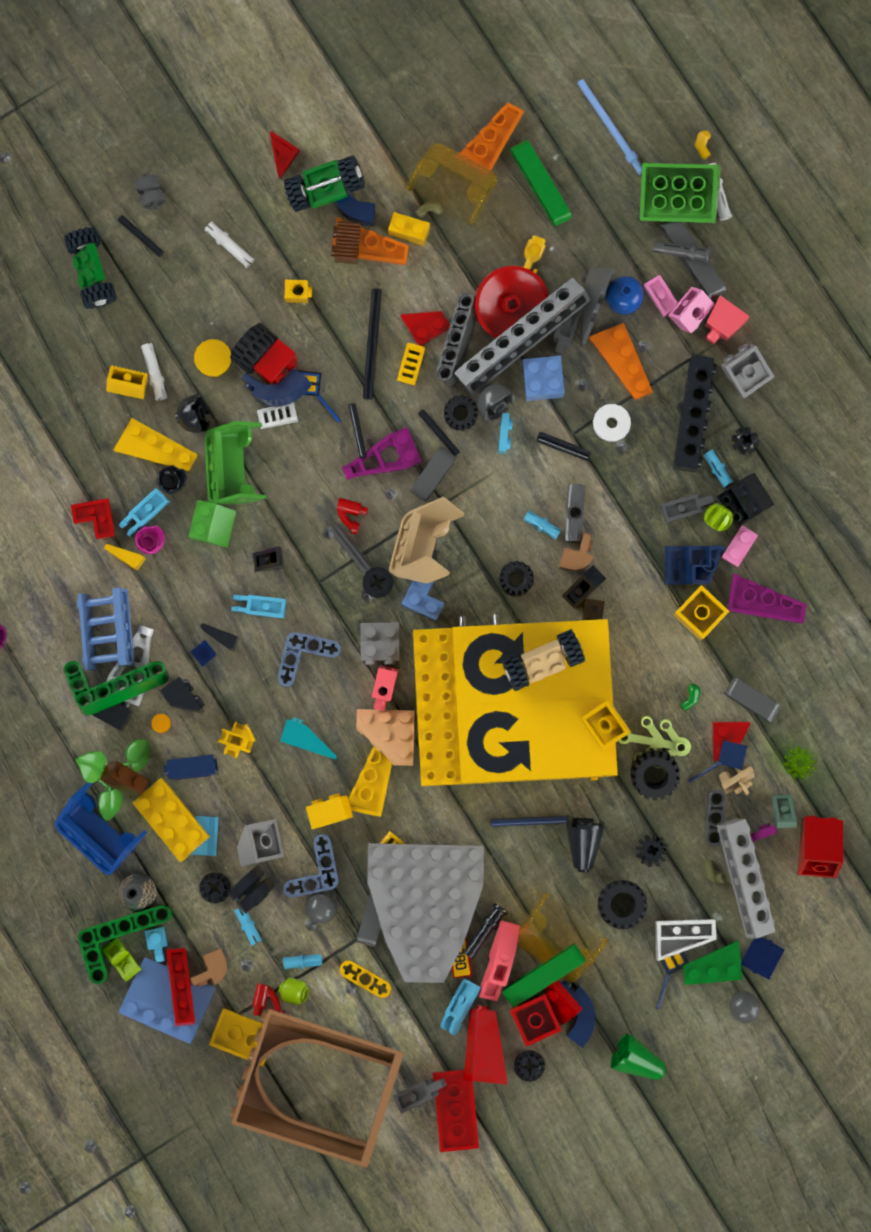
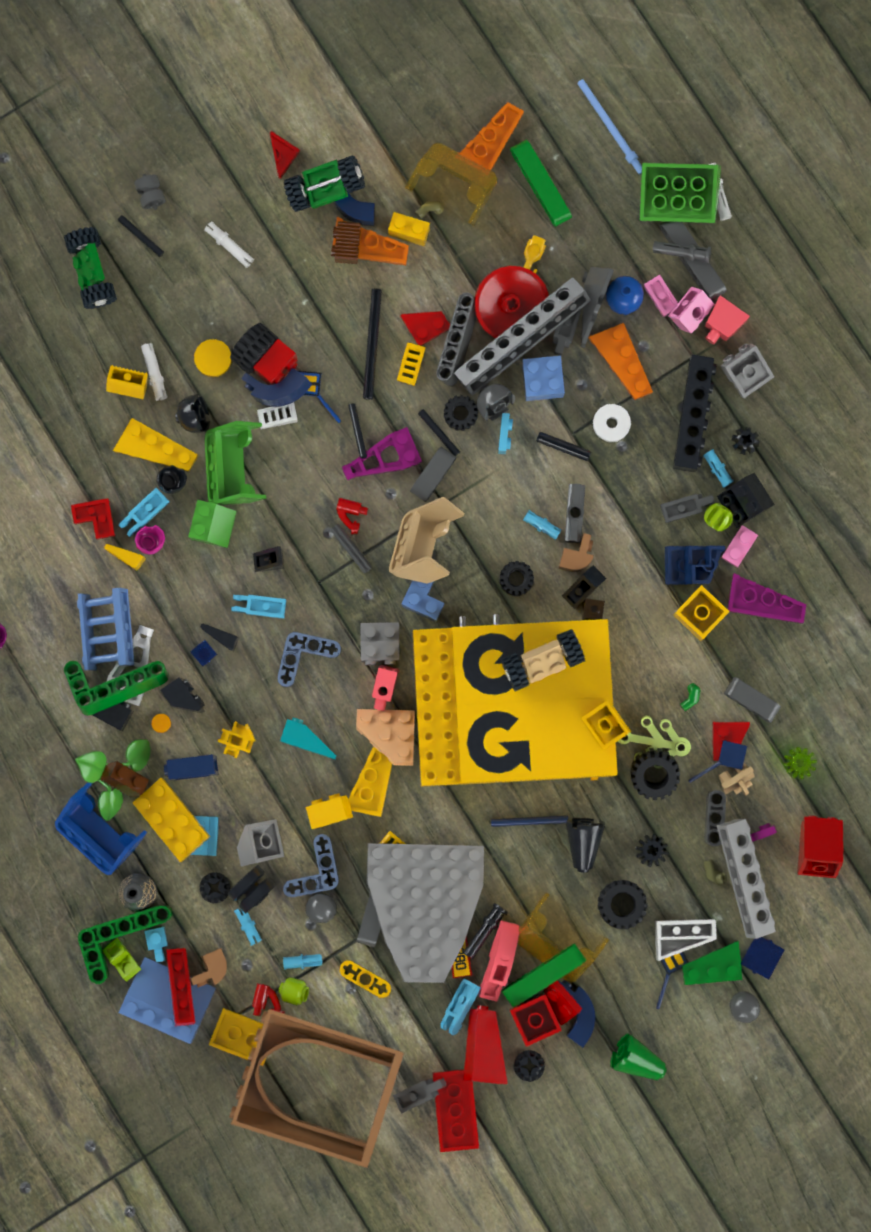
yellow brick [284,280,312,303] -> none
black gear [363,567,393,598] -> none
yellow arm [695,131,711,160] -> none
sand green slope [772,795,797,828] -> none

